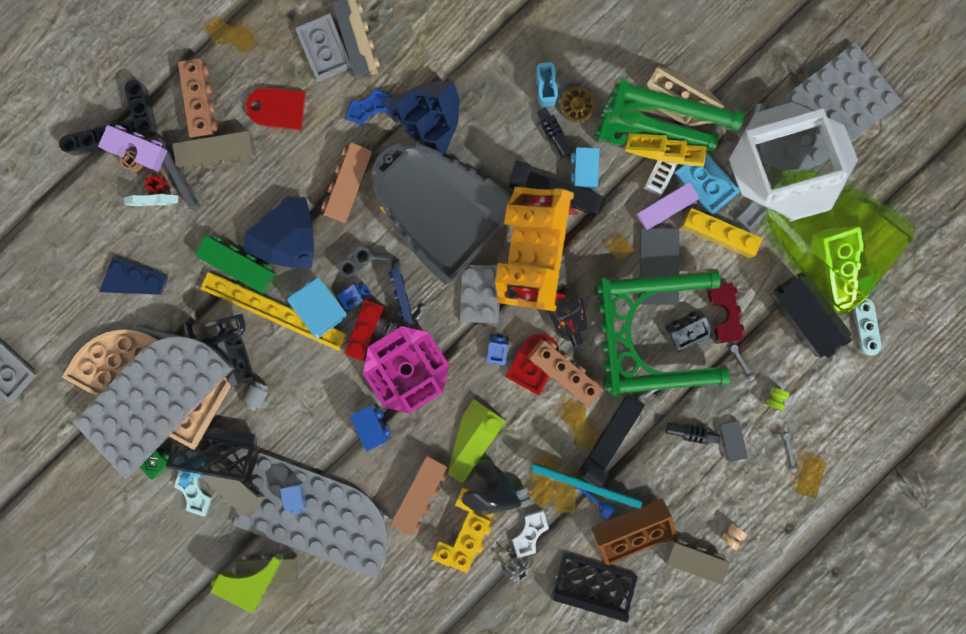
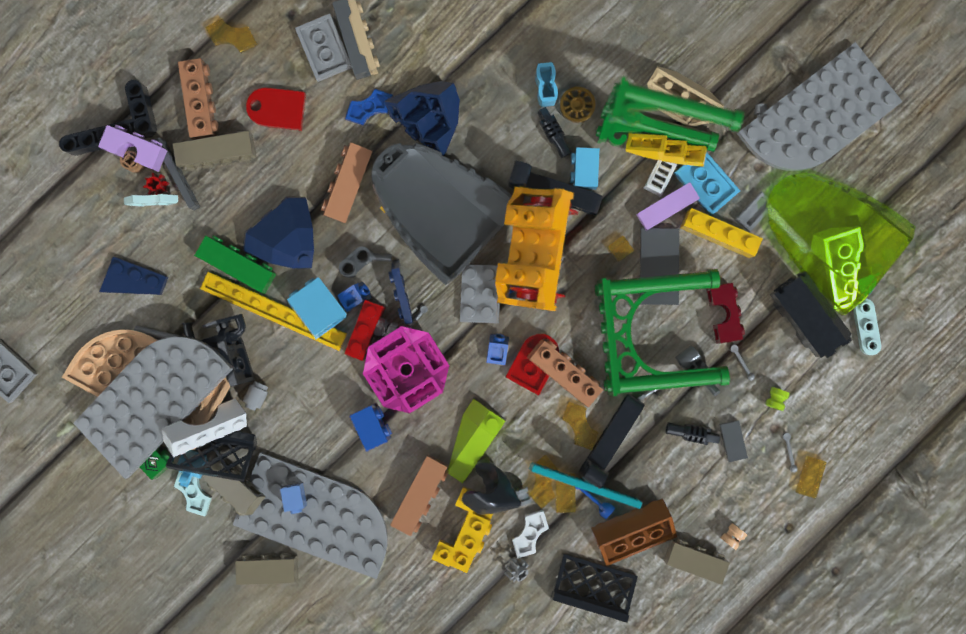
lime arch [211,553,284,614] -> none
black torso [546,299,588,346] -> none
black bracket [665,310,713,352] -> none
white hinge [729,102,858,222] -> none
none -> white arch [162,399,247,457]
none -> dark grey beam [675,346,720,396]

